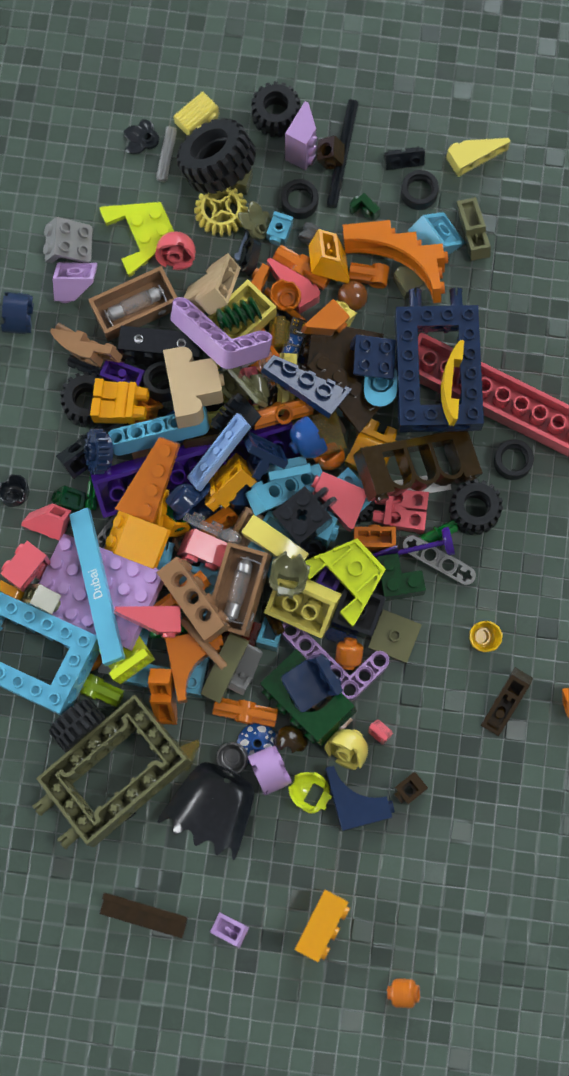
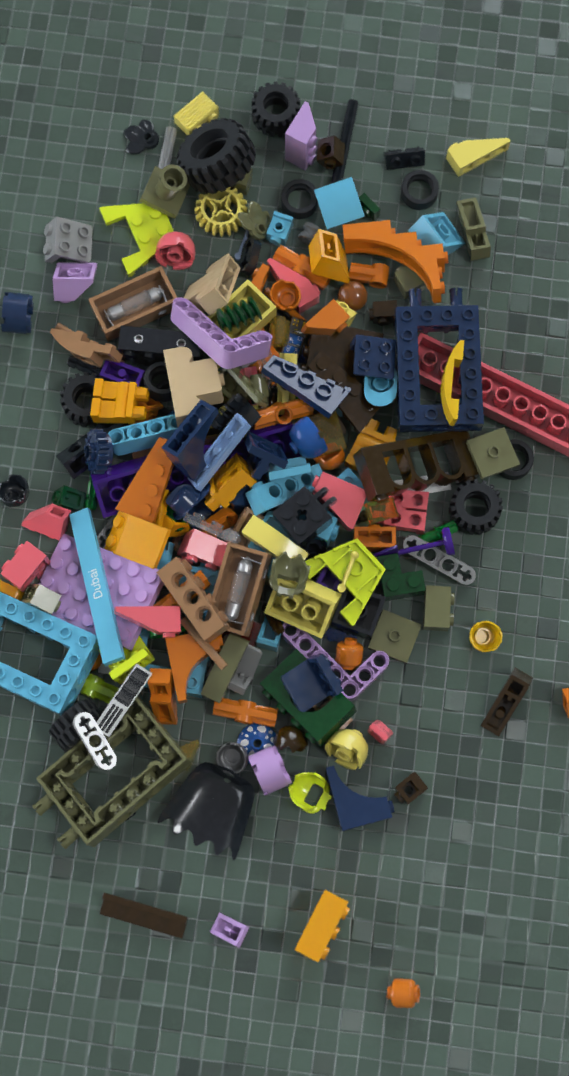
none -> white beam [73,712,117,770]
none -> sticker [93,663,153,737]
none -> olive plant [139,165,190,219]
none -> dark blue arch [162,400,219,481]
none -> medium azure slope [314,177,364,229]
none -> light yellow hinge [337,551,359,593]
none -> clear yellow slope [362,497,399,525]
none -> dark brown brick [369,300,397,326]
none -> olive brick [423,585,455,632]
none -> olive plate [465,427,520,480]

